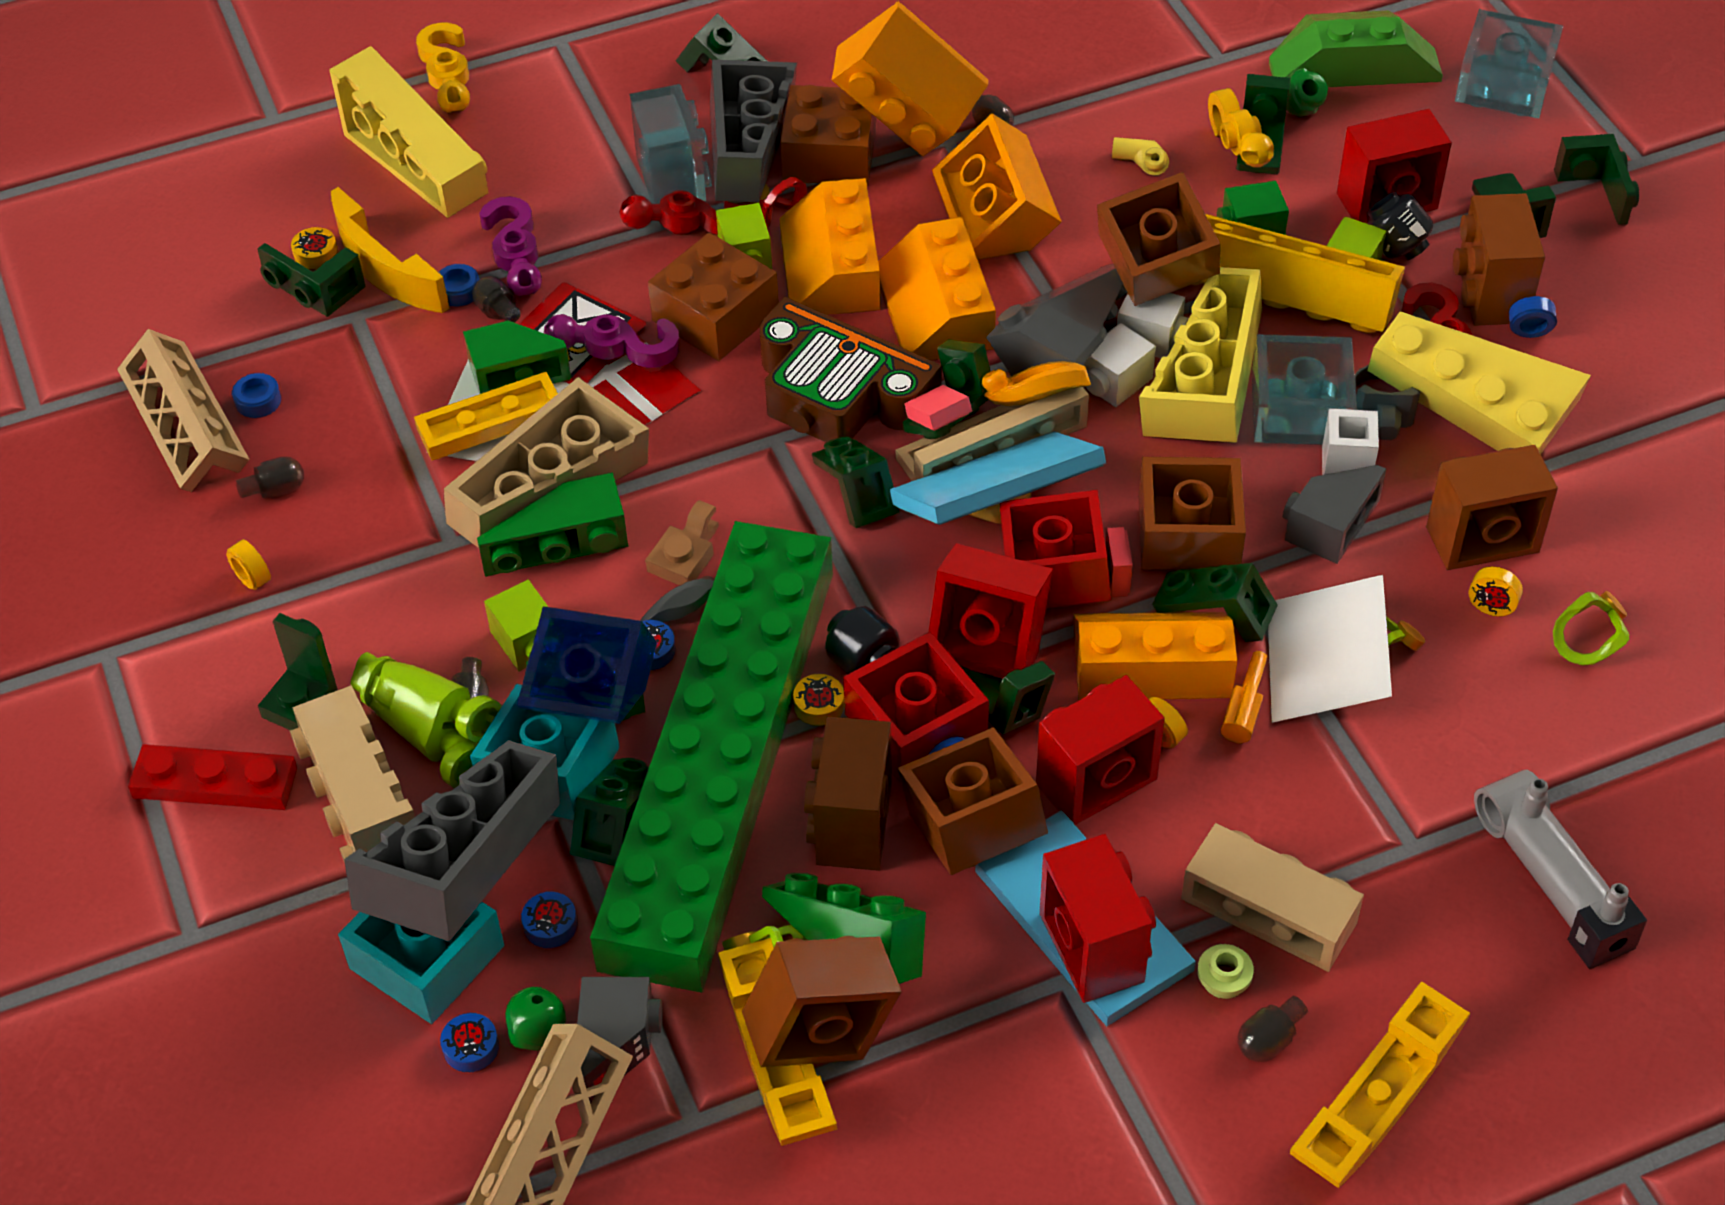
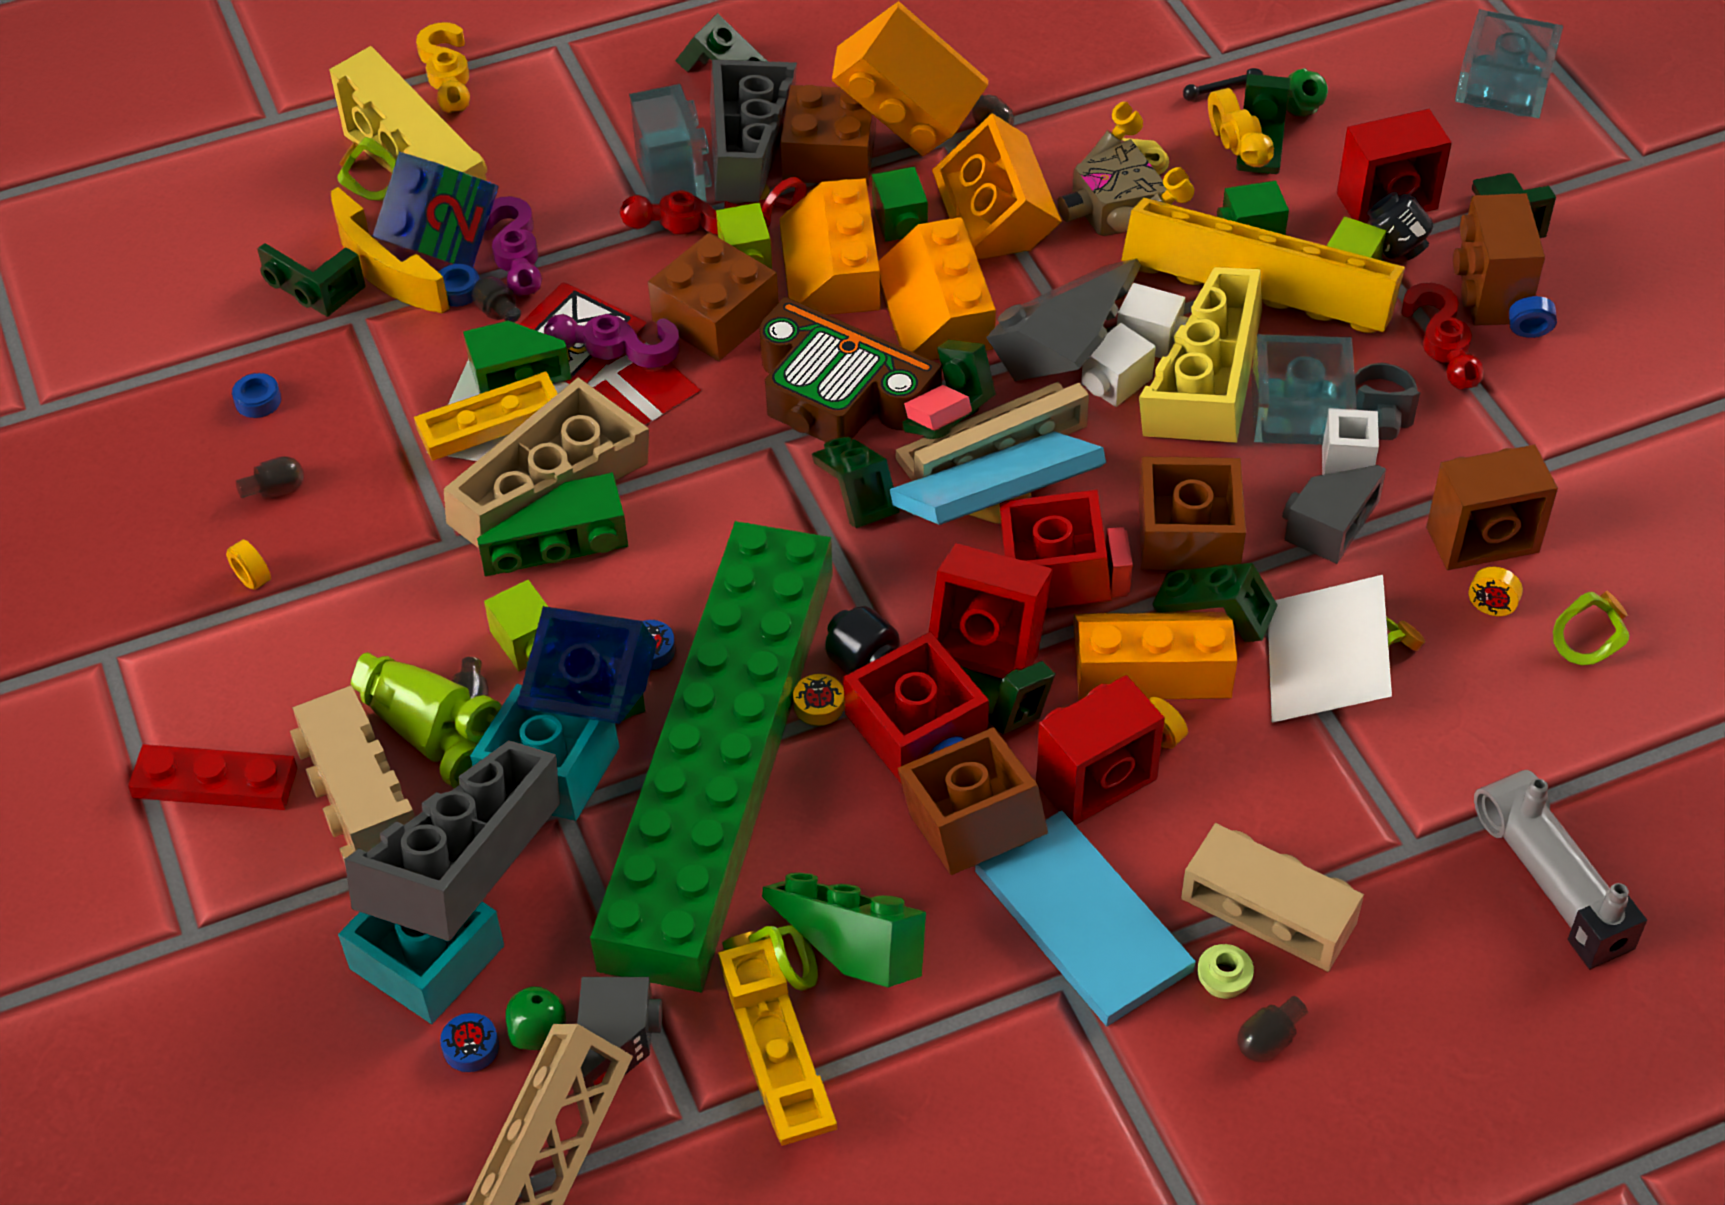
tan fence [117,329,250,492] -> none
dark green bracket [258,613,338,730] -> none
yellow tile [291,227,338,269] -> none
blue tile [521,892,578,948] -> none
dark green bracket [570,758,649,866] -> none
dark grey bar [639,576,715,623] -> none
medium nougat plate [645,500,719,585] -> none
dark orange brick [742,936,902,1068] -> none
reddish brown brick [804,716,892,871] -> none
light orange arm [982,361,1091,406] -> none
red brick [1039,833,1156,1003] -> none
dark orange brick [1097,172,1220,306] -> none
light orange axle [1221,651,1267,743] -> none
bright green wedge [1269,10,1443,87] -> none
yellow slope [1290,981,1470,1188] -> none
light yellow wedge [1367,311,1591,454] -> none
dark green bracket [1554,134,1639,225] -> none
none -> lime piece [337,137,401,200]
none -> clear blue slope [372,151,499,267]
none -> green brick [872,167,928,242]
none -> dark tan torso [1057,101,1194,236]
none -> black hinge [1183,68,1263,101]

